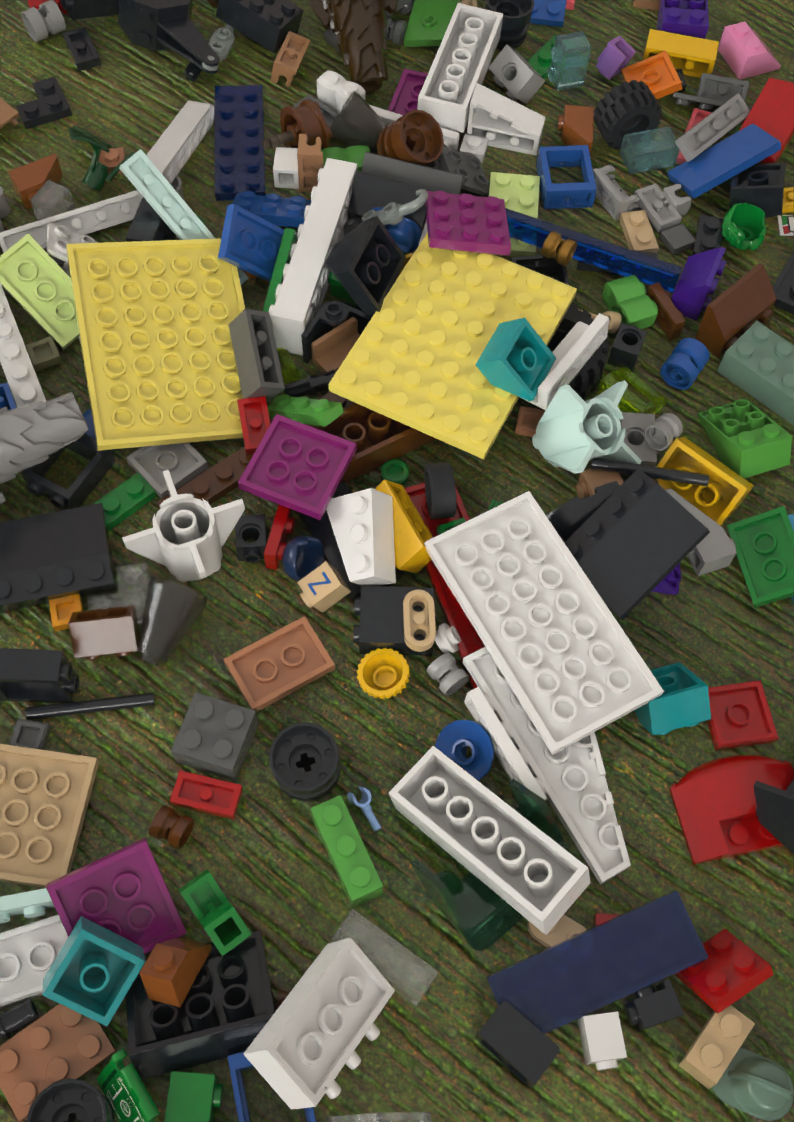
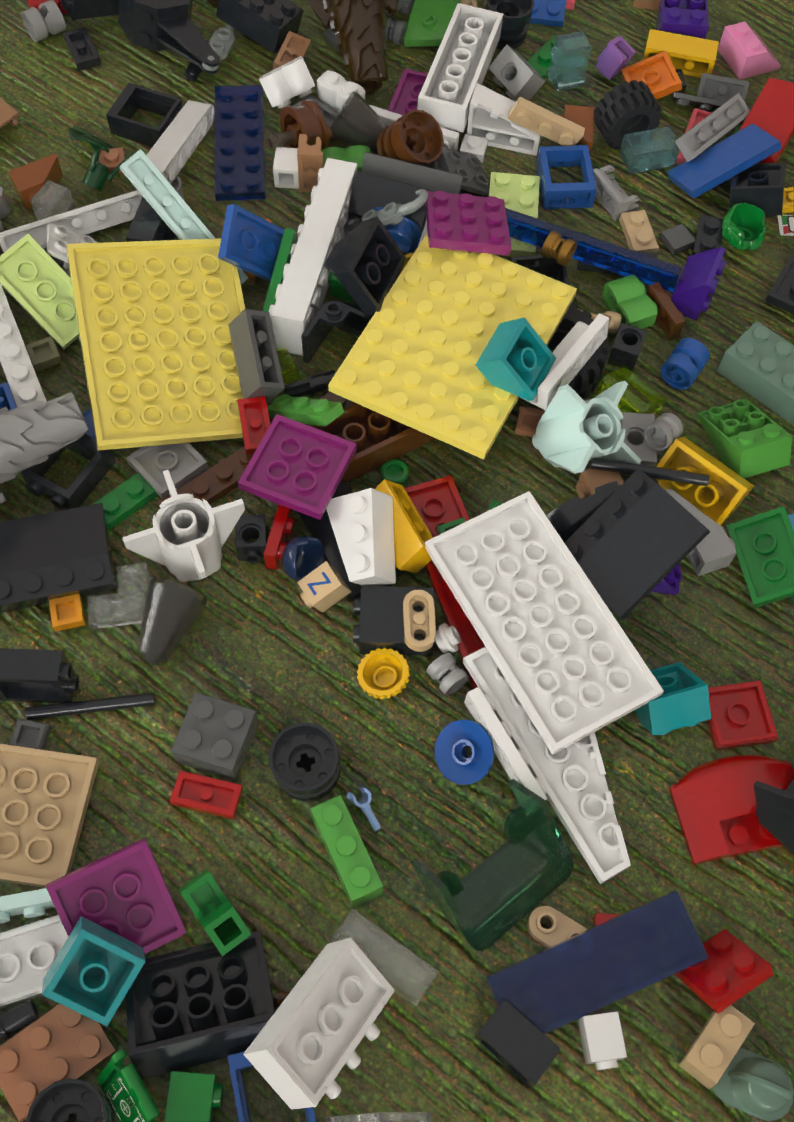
black plate [16,77,72,129] -> none
brick [68,605,140,660] -> none
dark orange slope [139,937,212,1007] -> none
reddish brown wheel [148,805,195,850] -> none
nougat plate [223,616,335,712] -> none
blue plate [232,191,311,228] -> none
medium nougat panel [311,317,360,373] -> none
white brick [389,746,591,935] -> none
black tyre [424,462,456,519] -> none
black brick [623,979,684,1032] -> none
light grey plate [634,183,691,233] -> none
reddish brown slope [695,263,777,358] -> none
none -> black window [106,83,183,147]
none -> white brick [258,56,315,109]
none -> tan plate [507,97,585,146]

